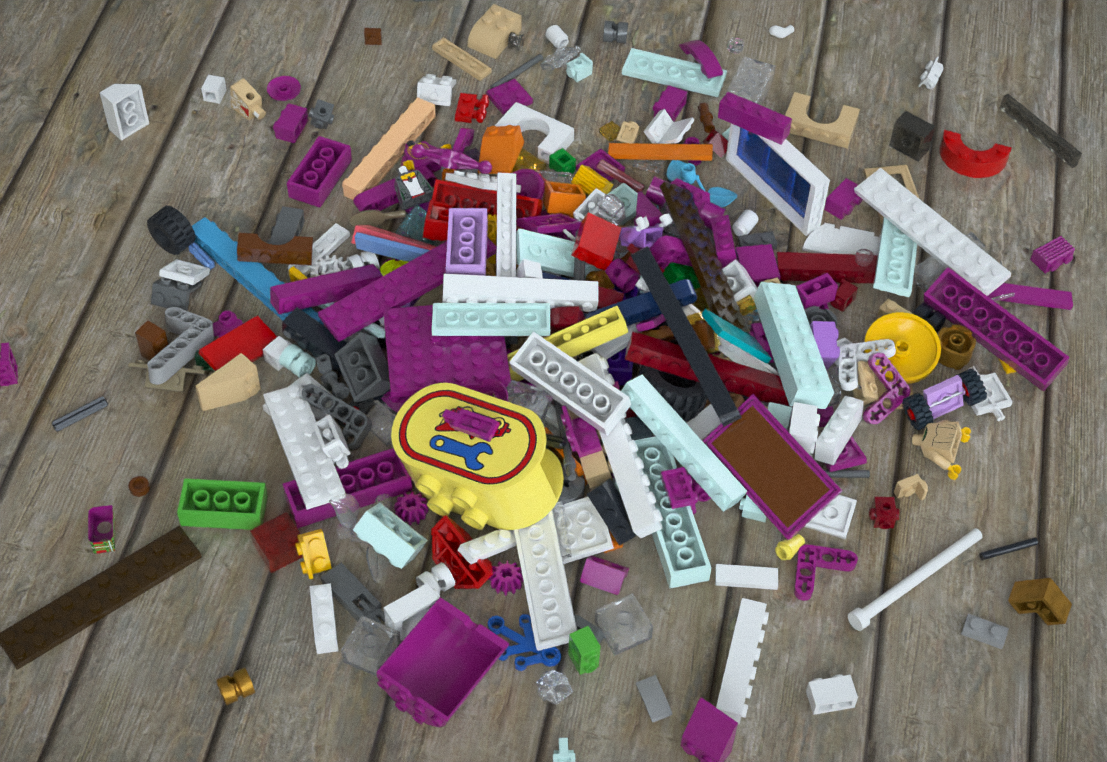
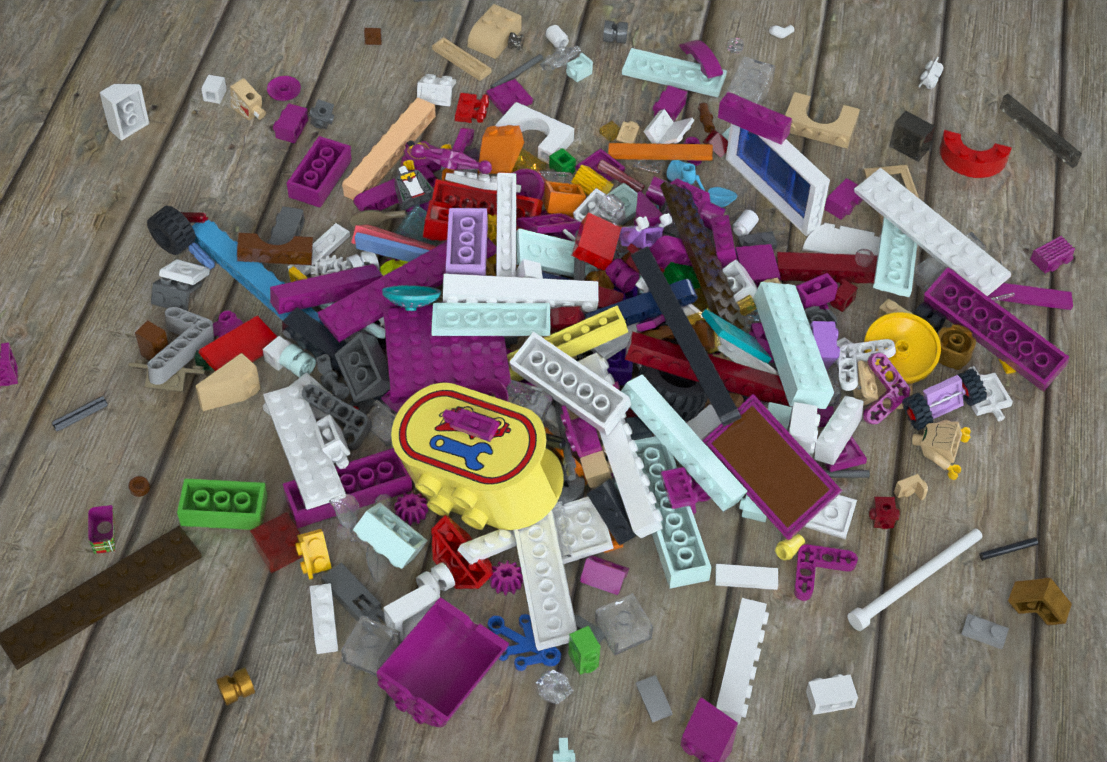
none -> dark red axle [181,212,208,223]
none -> teal dish [382,285,441,311]

